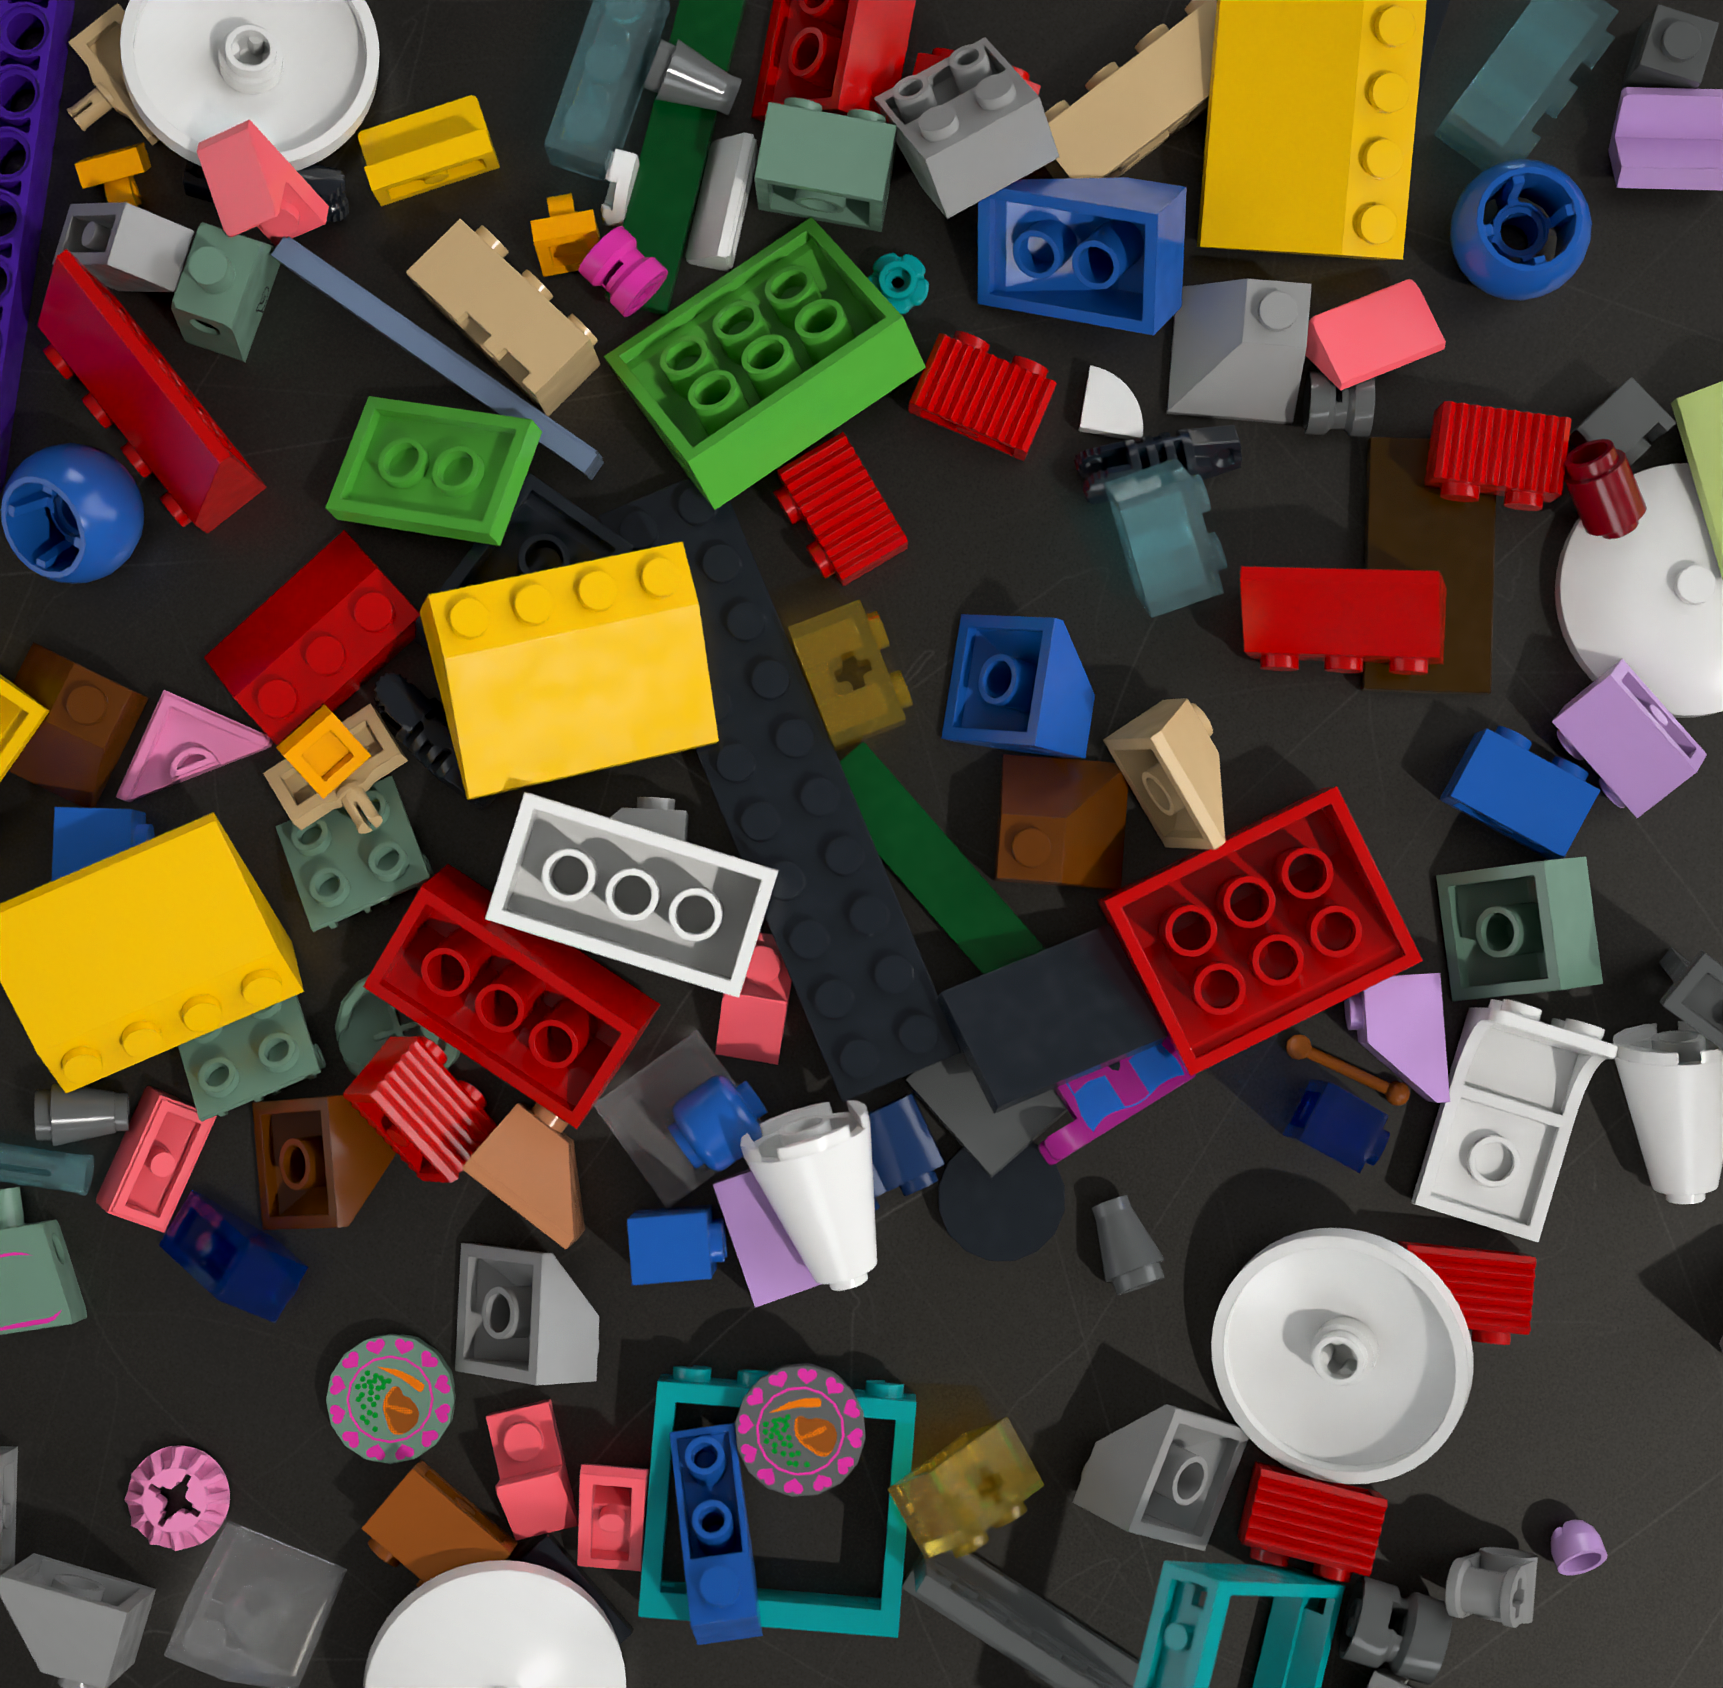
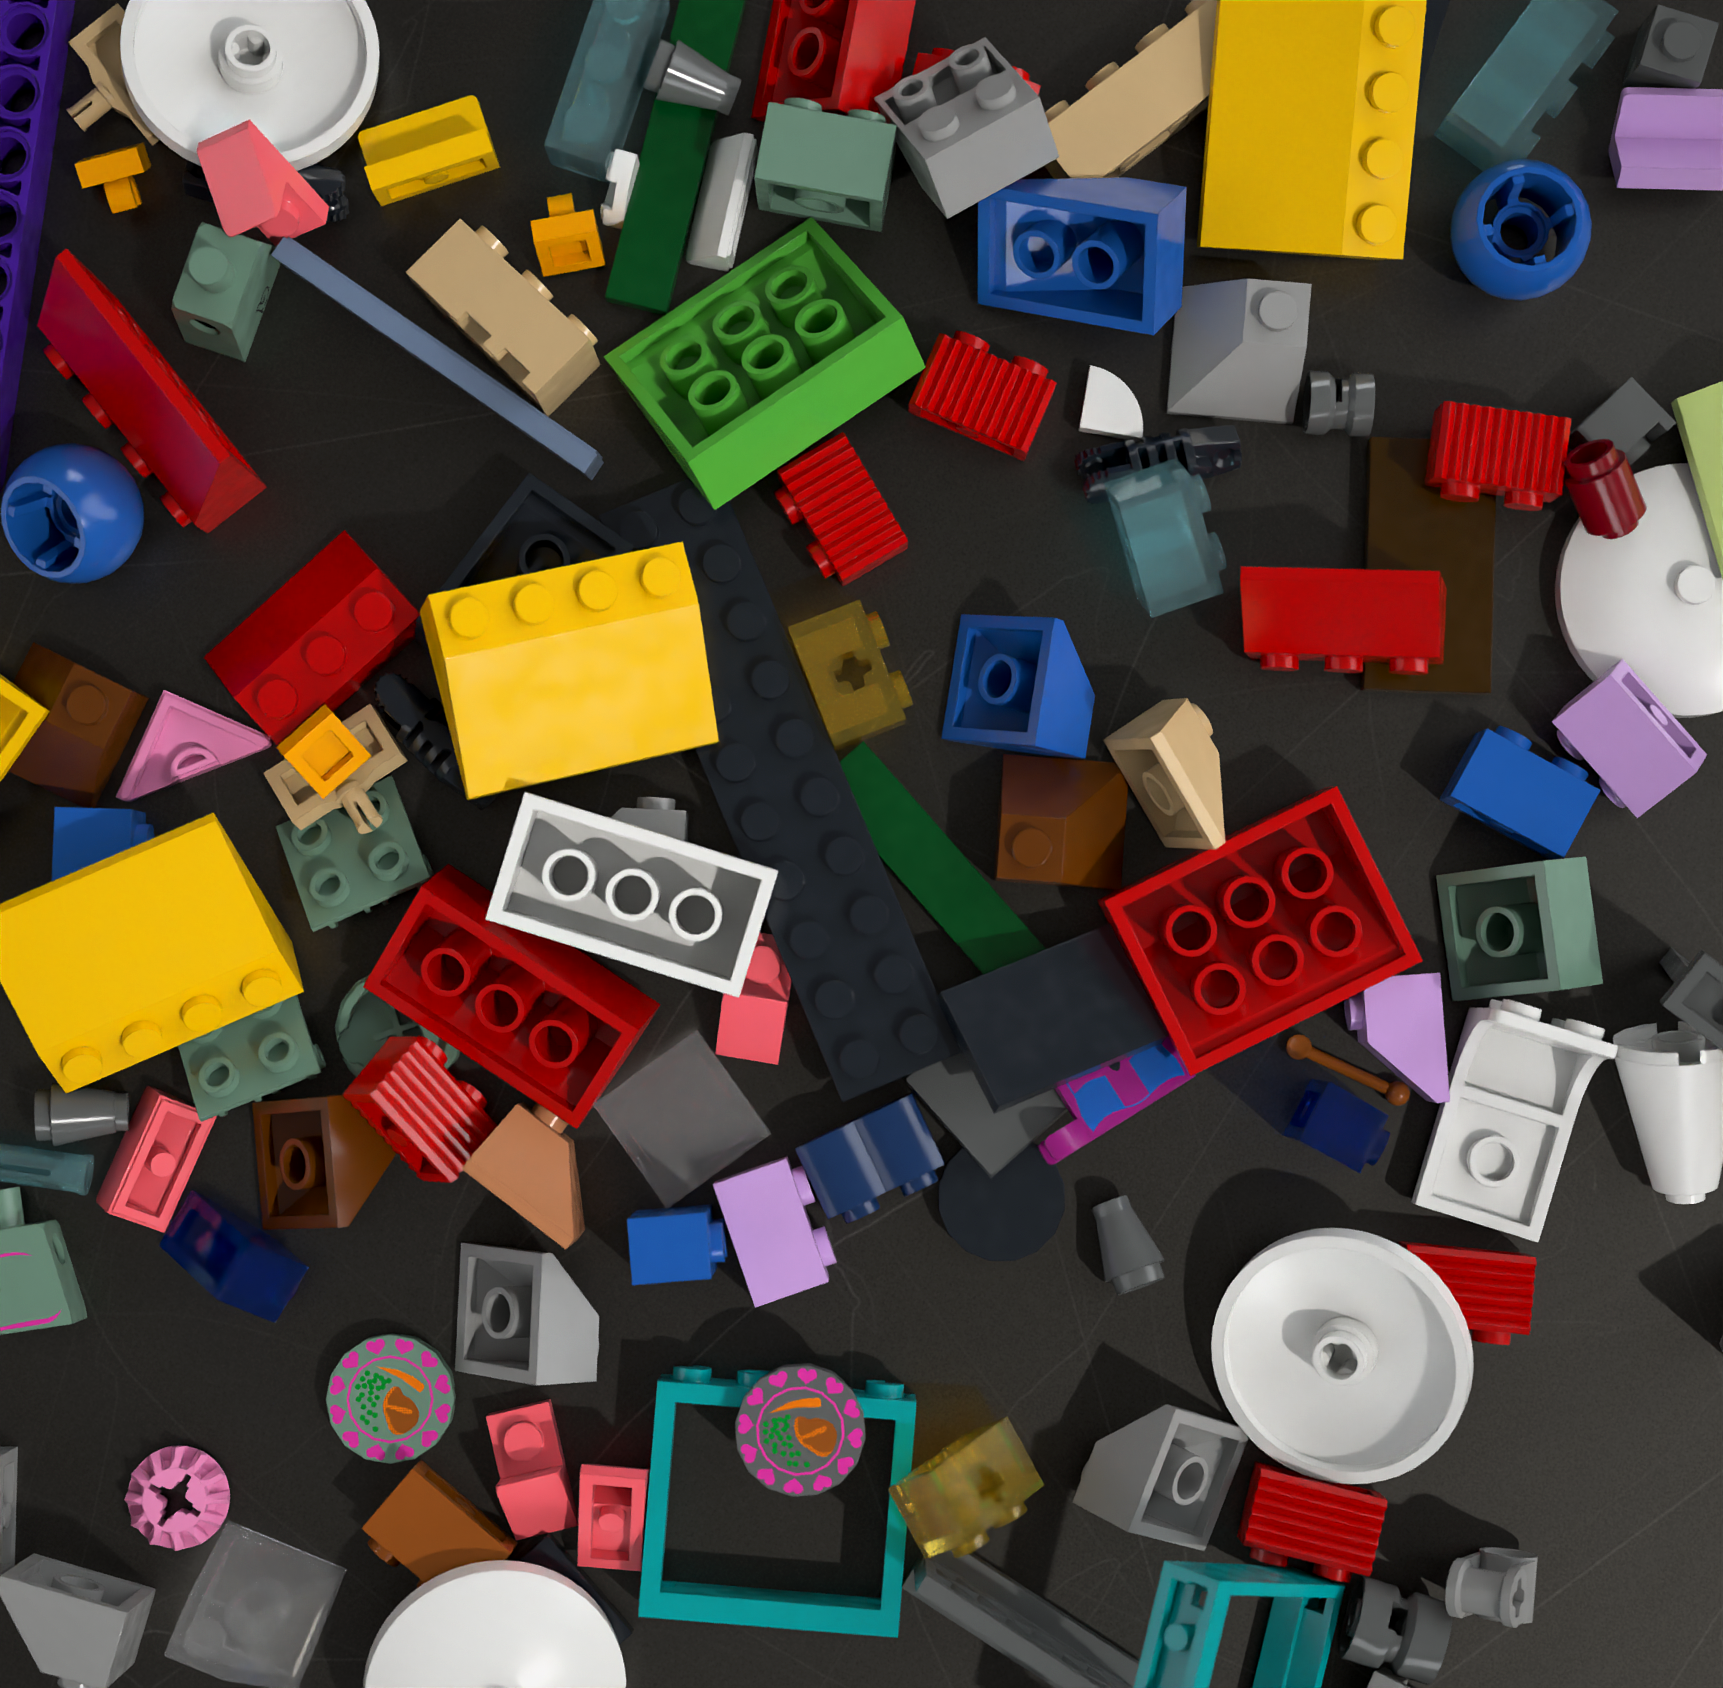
light grey brick [52,202,194,292] -> none
bright green plate [325,396,542,546] -> none
dark pink wheel [578,226,668,317] -> none
blue head [668,1074,768,1171] -> none
blue slope [669,1423,763,1645] -> none
white cone [740,1100,877,1291] -> none
teal plate [868,253,929,314] -> none
coral slope [1305,279,1446,391] -> none
lavender hinge [1550,1519,1608,1575] -> none

